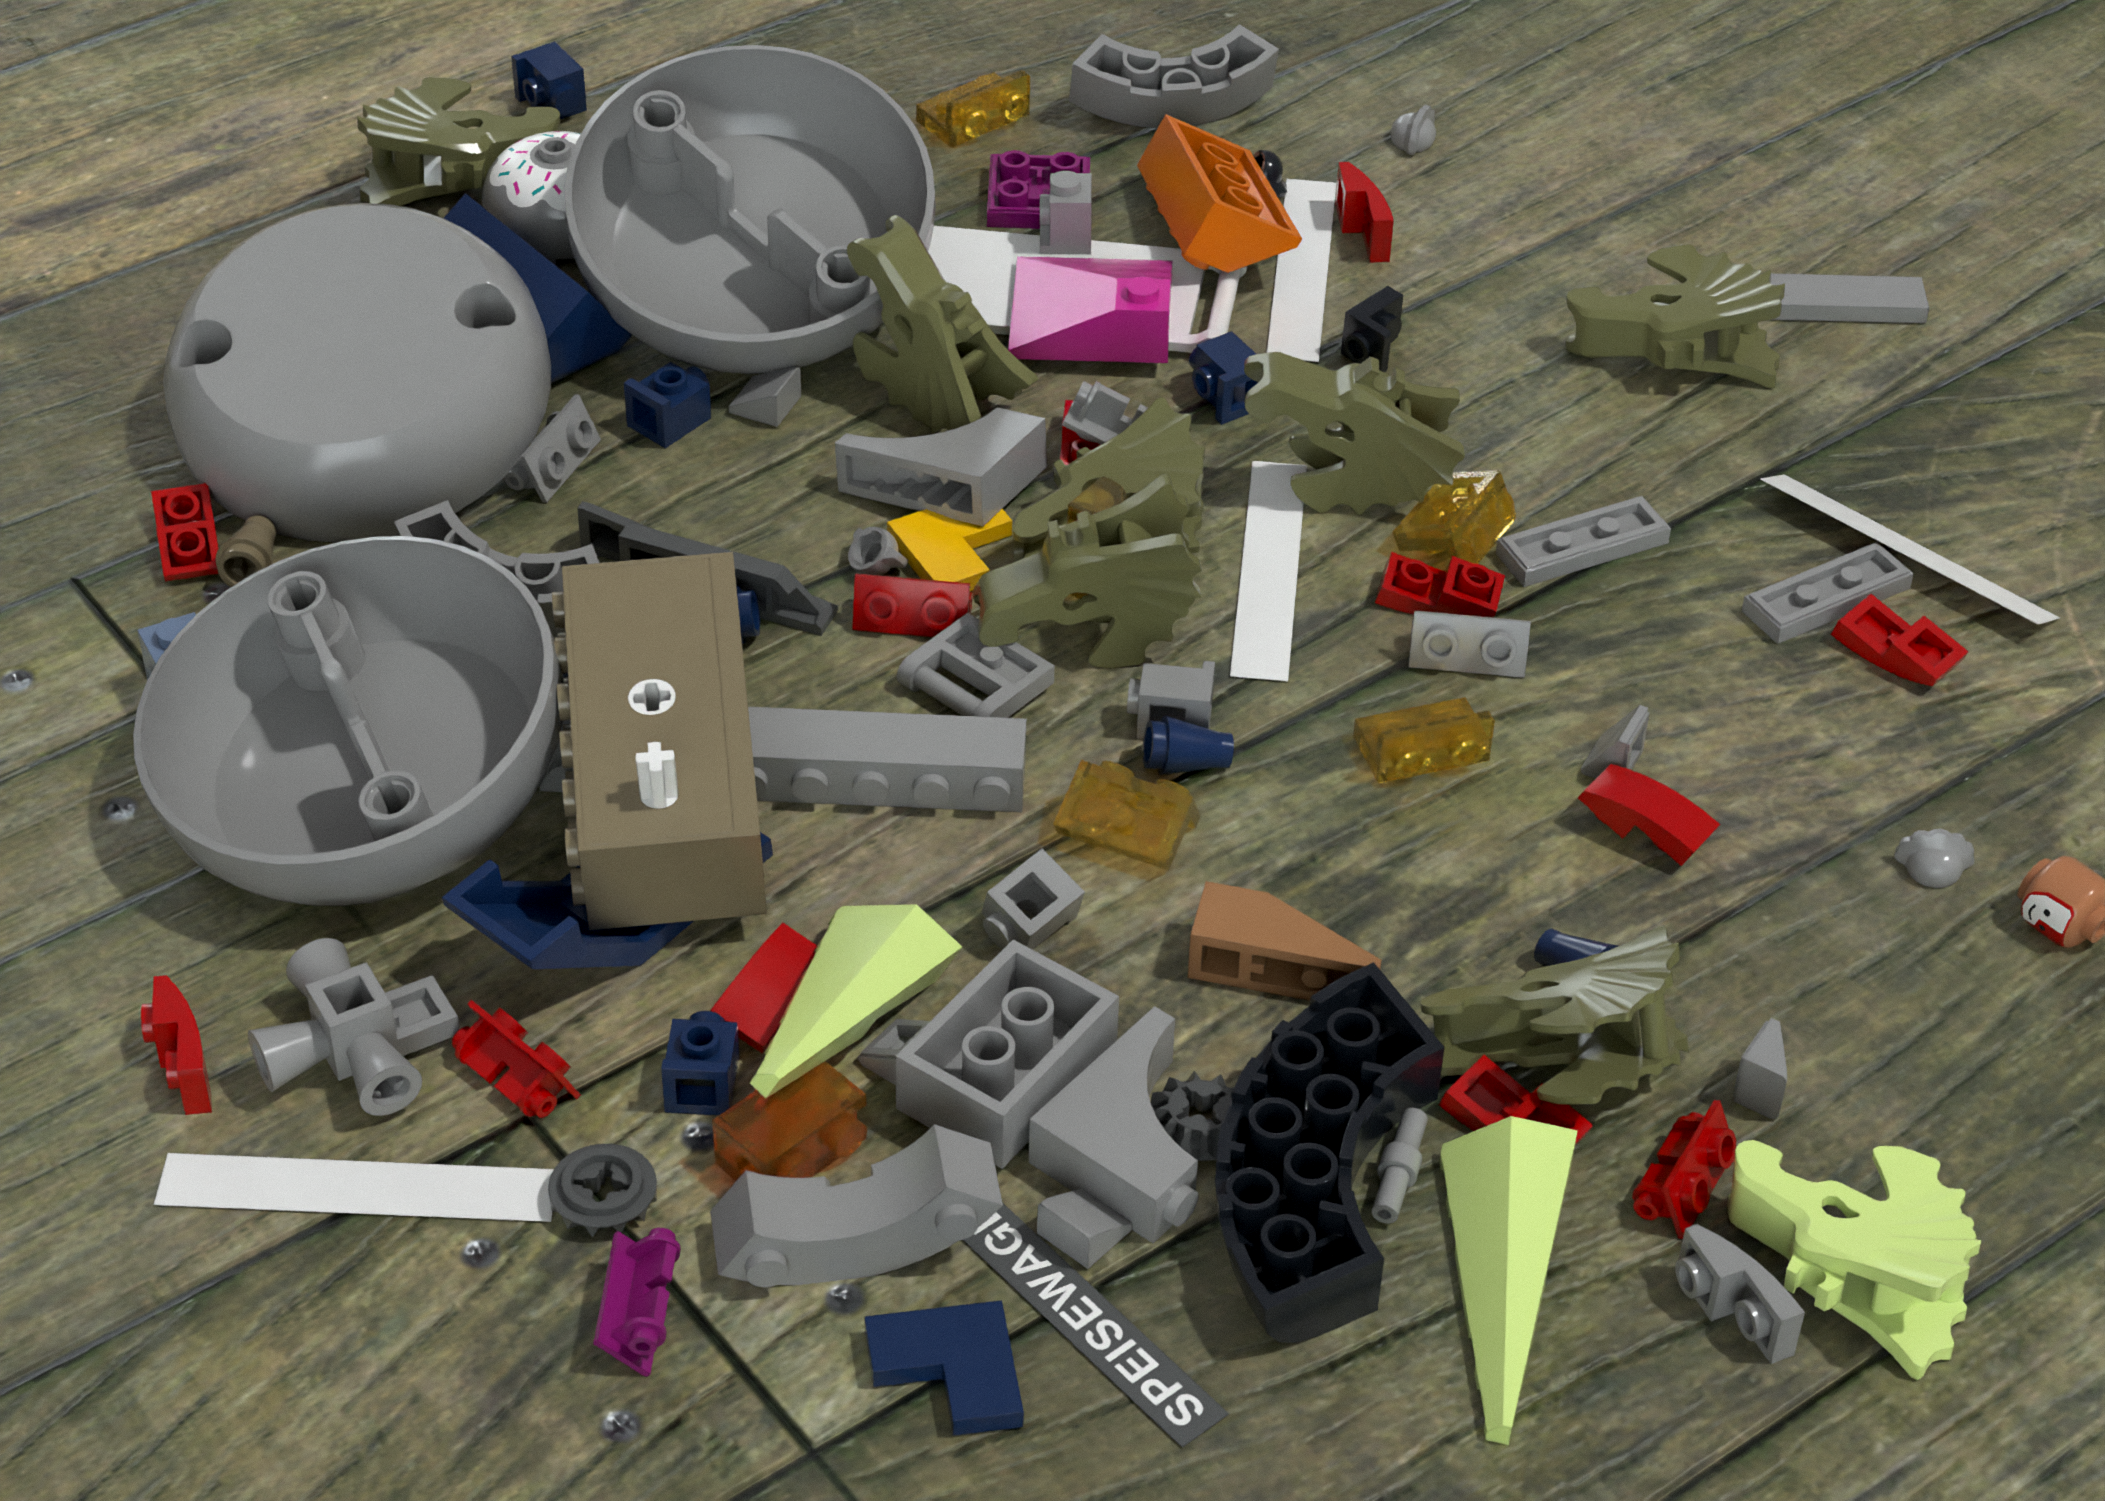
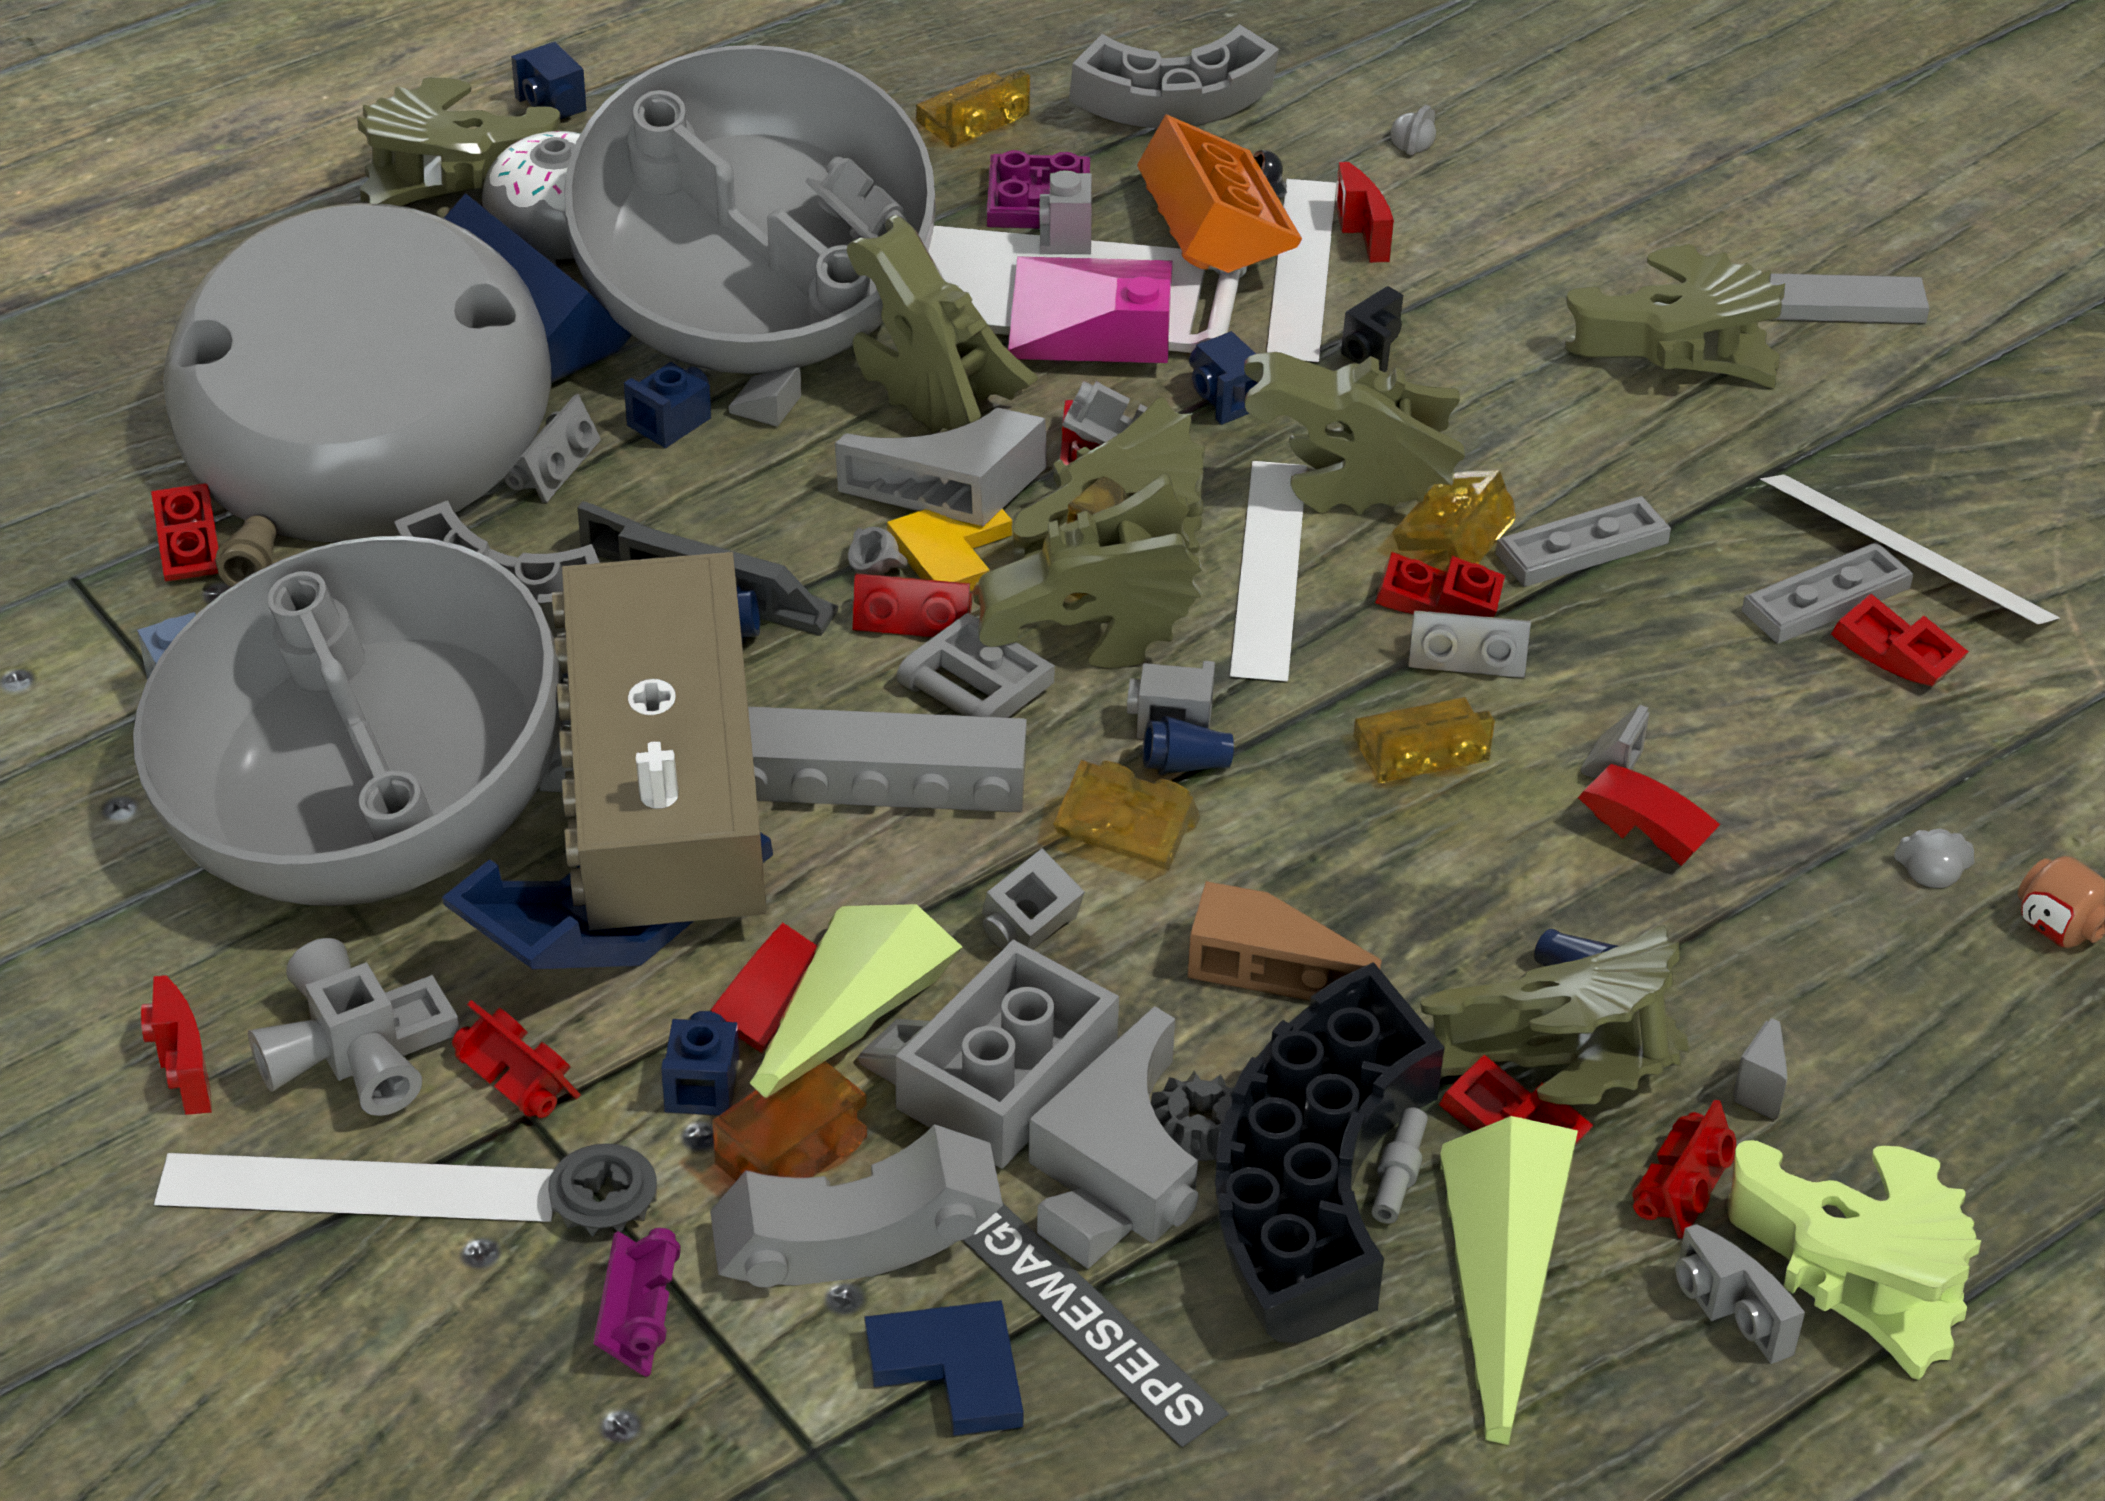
none -> light grey hinge [805,157,907,239]

